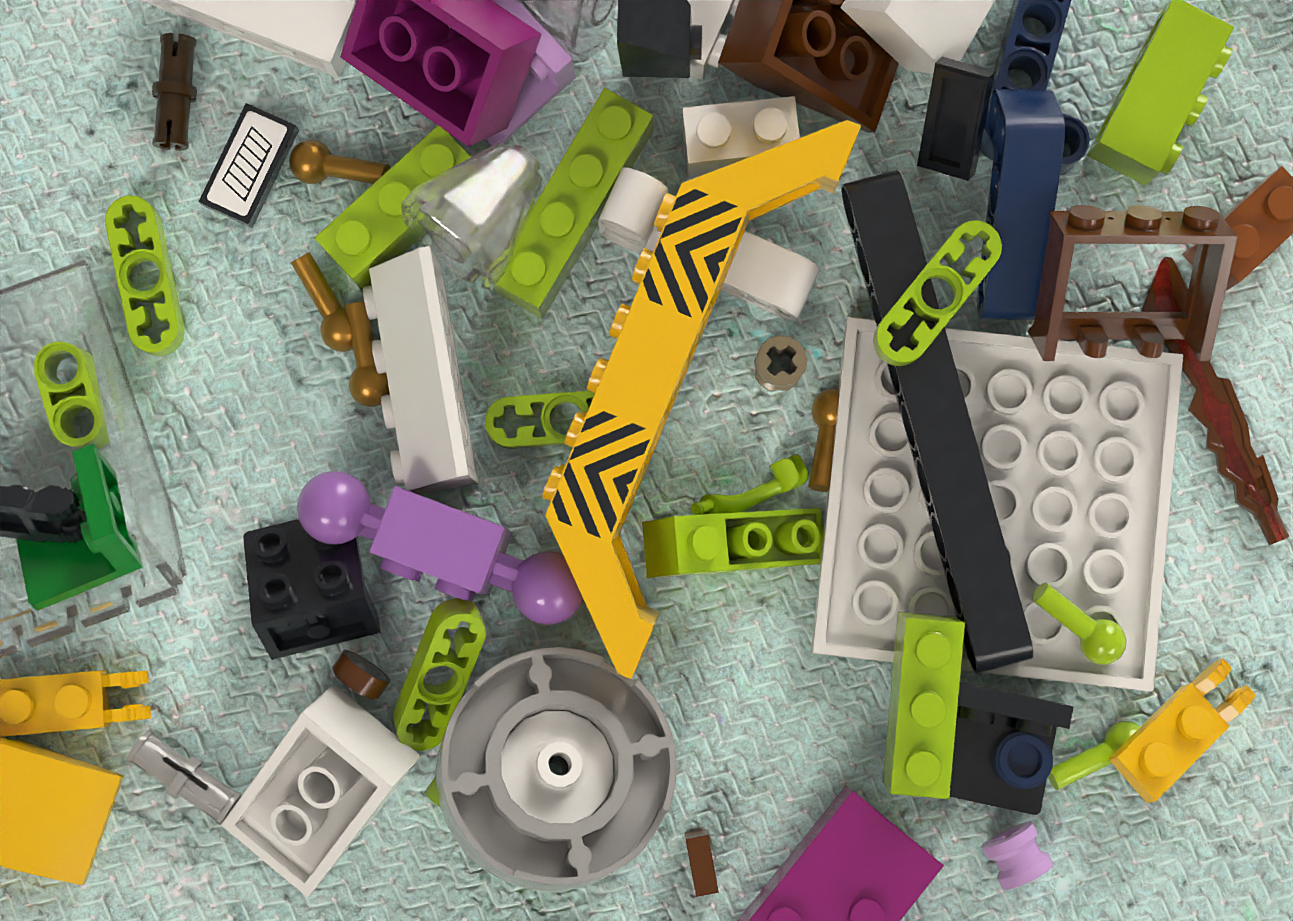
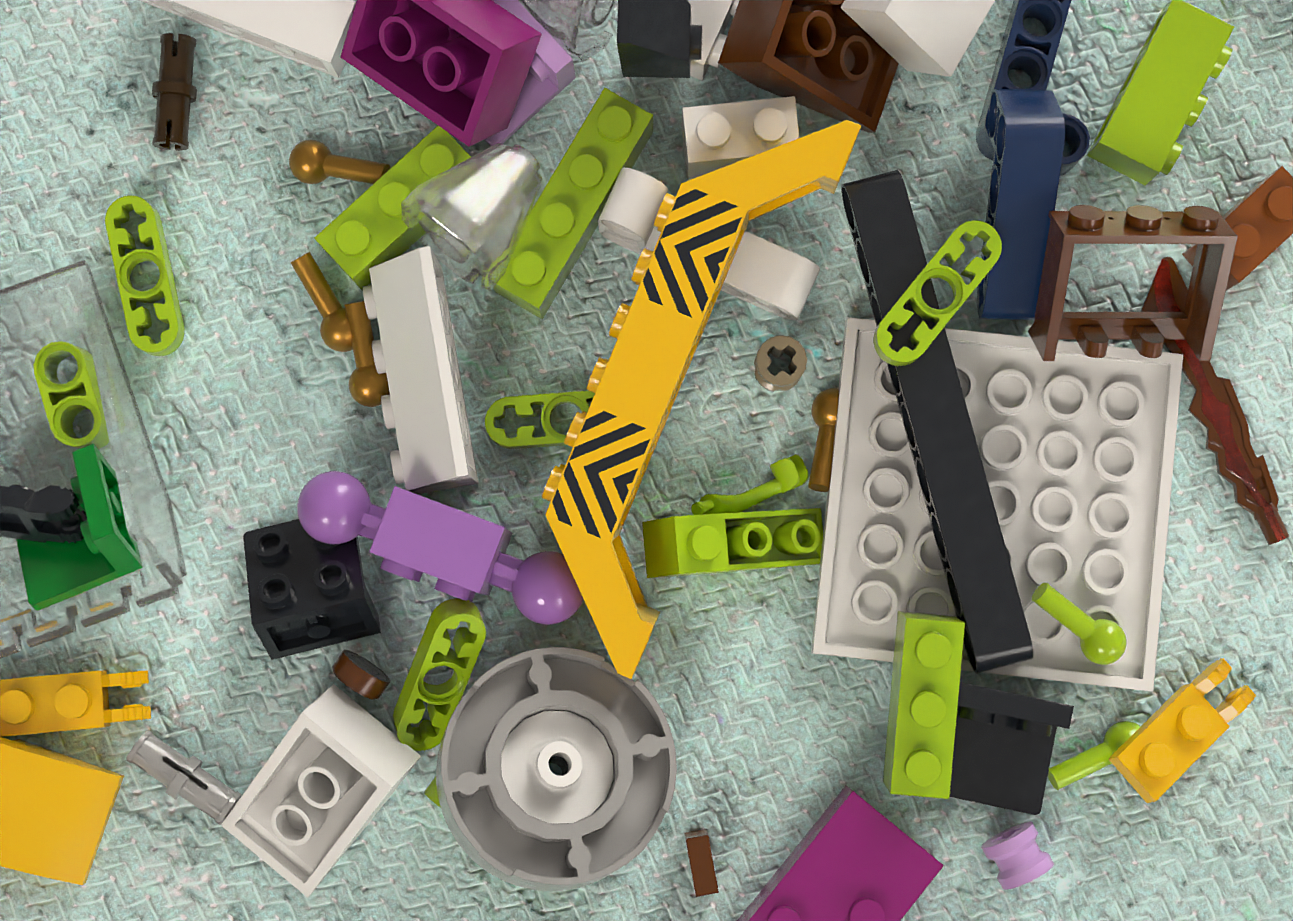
tile [198,103,299,228] -> none
black tile [917,56,995,181] -> none
dark blue tile [992,730,1053,789] -> none

